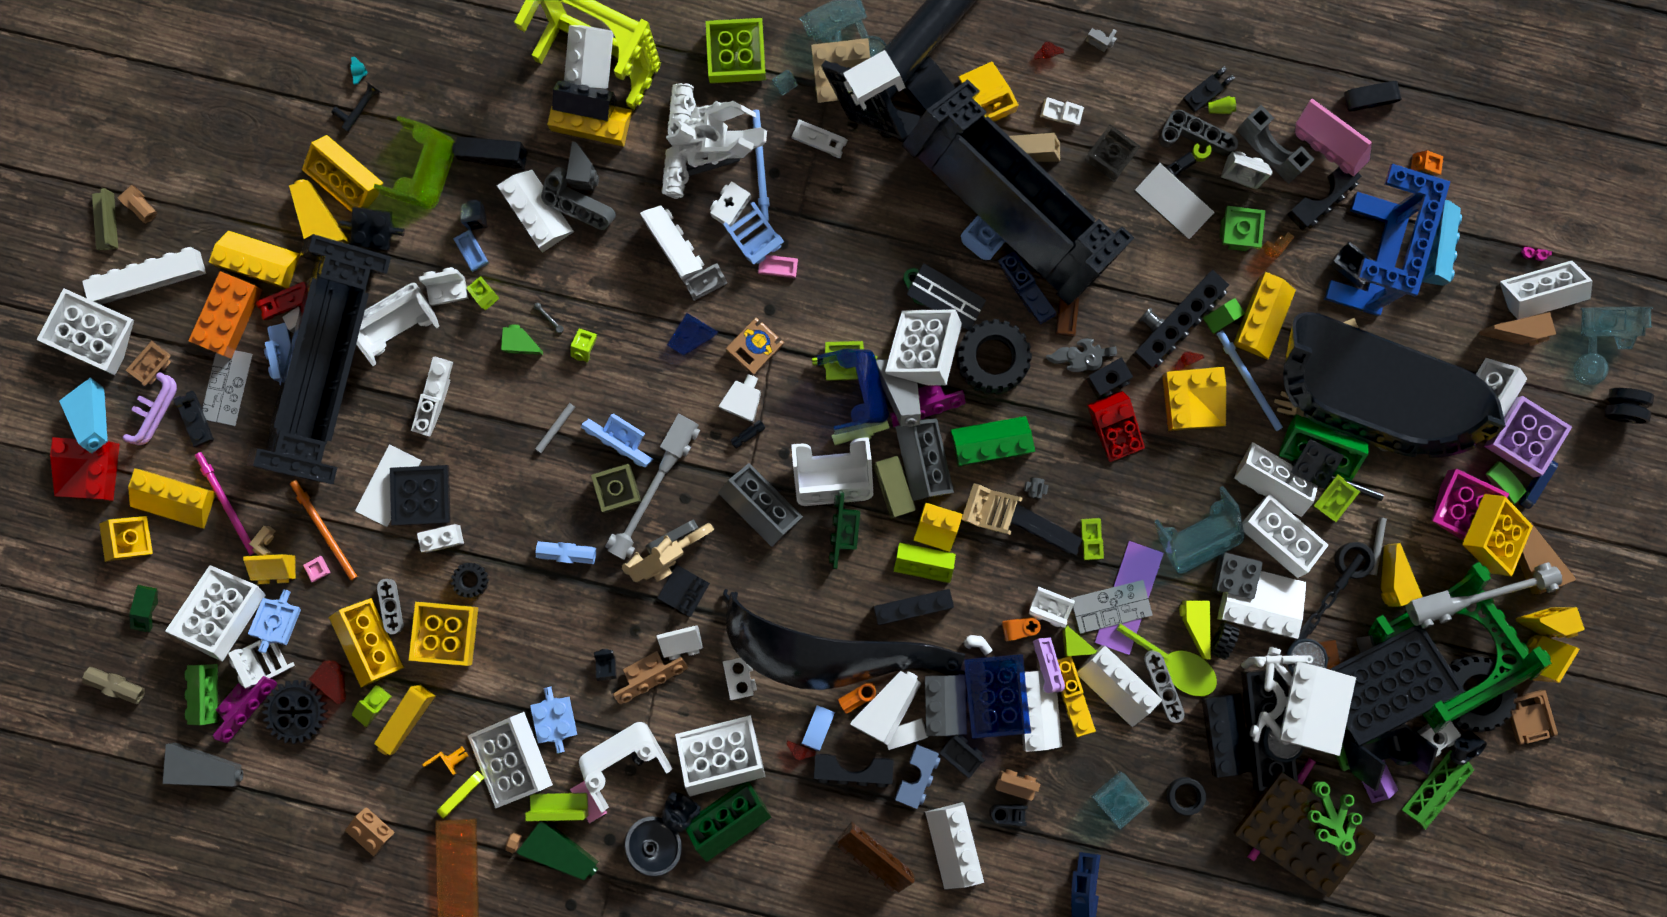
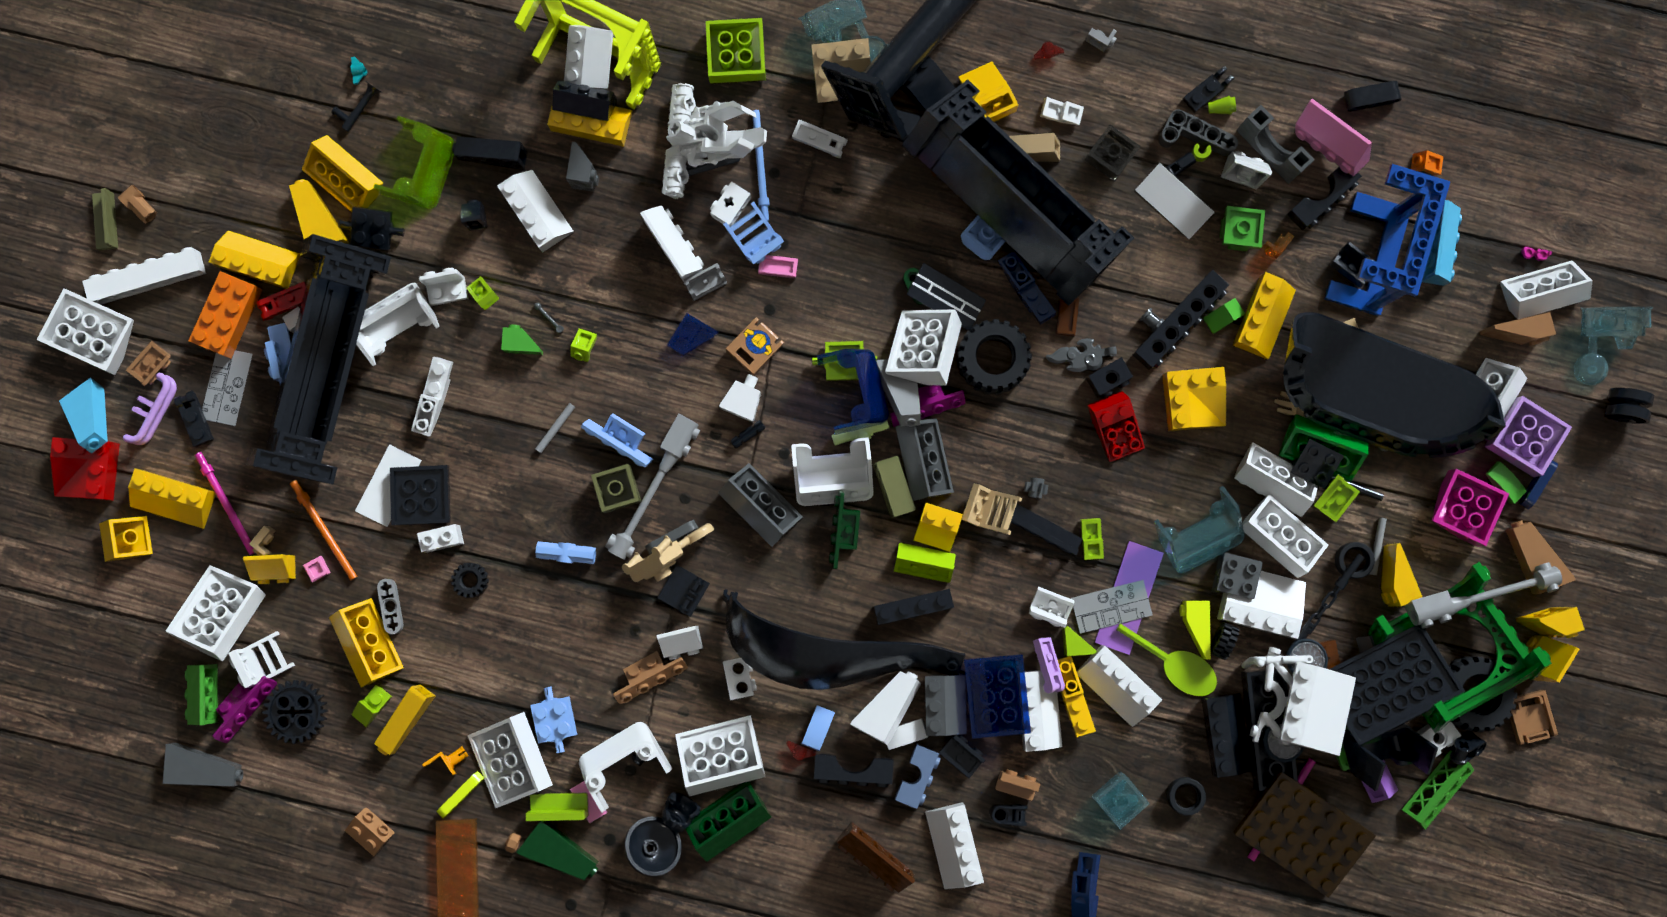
dark tan piece [82,667,145,704] -> none
dark green slope [129,585,158,632] -> none
light blue plate [248,589,301,654] -> none
clear red slope [309,660,346,704] -> none
yellow slope [409,602,478,666] -> none
medium blue tile [453,230,489,272] -> none
dark grey beam [541,167,616,230] -> none
black bracket [594,649,617,681] -> none
clear light blue slope [772,70,797,95] -> none
orange piece [838,682,876,714] -> none
white panel [843,50,905,110] -> none
green slope [951,416,1035,467] -> none
white arm [964,635,992,656] -> none
orange piece [1002,617,1041,641] -> none
light grey beam [1144,650,1185,723] -> none
clear red piece [1175,351,1205,371] -> none
light blue bar [1216,330,1283,431] -> none
bright green plant [1307,781,1362,856] -> none
yellow slope [1462,494,1533,576] -> none

